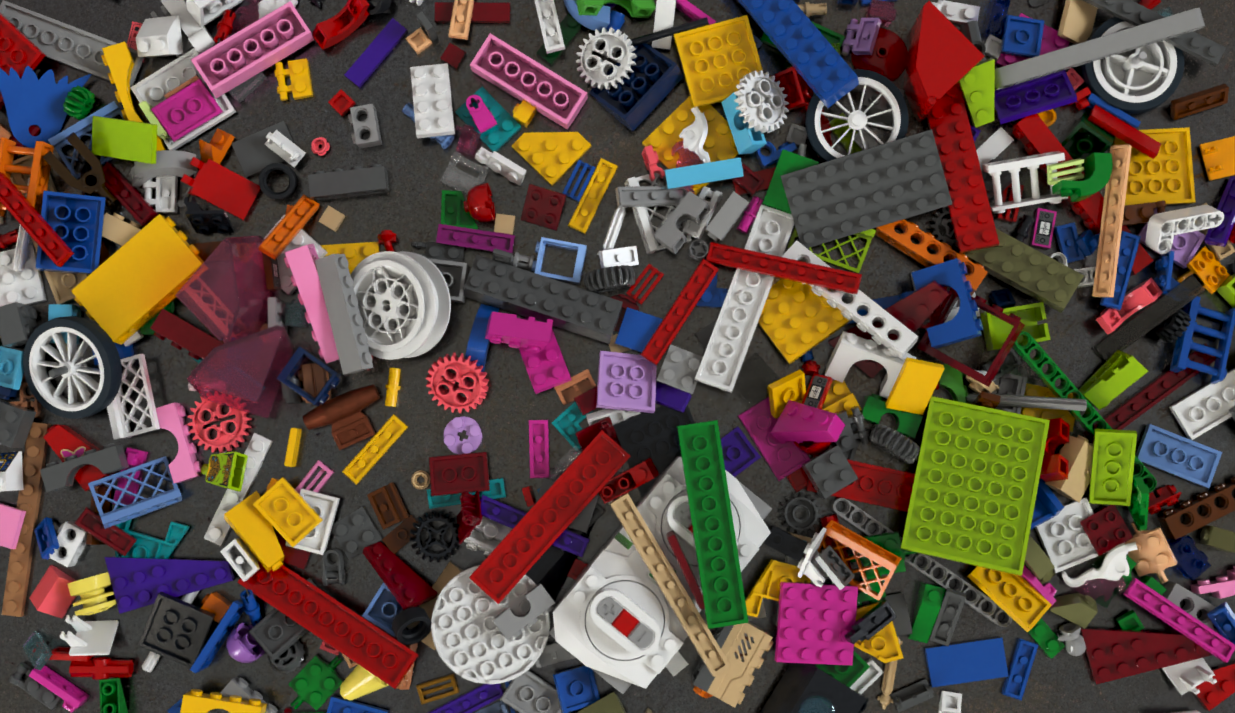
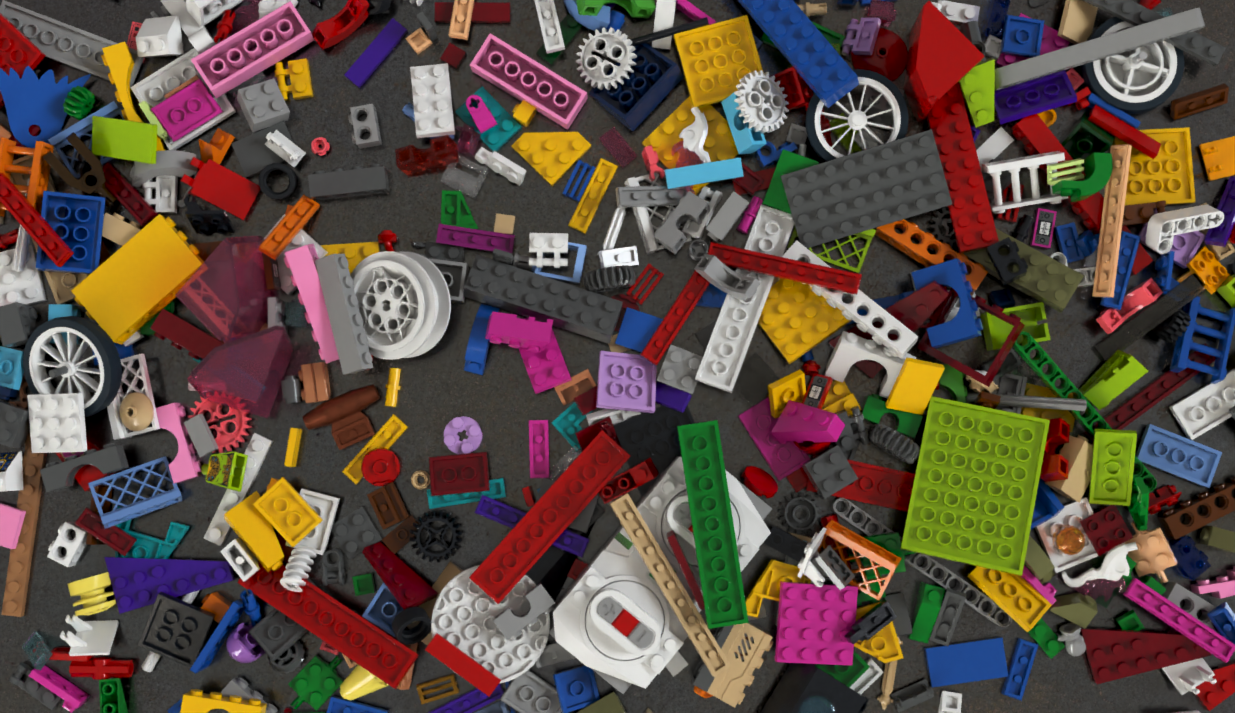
coral slope [29,565,77,619] -> none
blue tile [34,517,59,560] -> none
dark pink hinge [112,447,148,505] -> none
dark blue window [276,346,341,406] -> none
bright pink tile [295,460,334,494] -> none
tan tile [319,205,346,232] -> none
red plate [328,89,356,117] -> none
coral gear [426,352,489,413] -> none
dark red hinge [457,491,483,544] -> none
red cylinder [463,183,496,222] -> none
white plate [464,517,512,558] -> none
dark red hinge [520,184,566,230] -> none
dark purple plate [721,426,761,477] -> none
none -> white plate [27,393,87,453]
none -> tan dish [119,392,154,431]
none -> light grey tile [183,414,219,457]
none -> light grey brick [237,78,290,132]
none -> white piece [280,548,317,592]
none -> green plate [352,573,376,596]
none -> red tile [361,448,400,486]
none -> clear red arch [395,135,459,175]
none -> red tile [425,633,501,697]
none -> white plate [529,233,568,268]
none -> clear pink tile [599,127,637,169]
none -> light grey arch [694,254,760,301]
none -> red tile [741,466,778,498]
none -> black brick [986,237,1028,285]
none -> clear orange helmet [1052,525,1085,555]

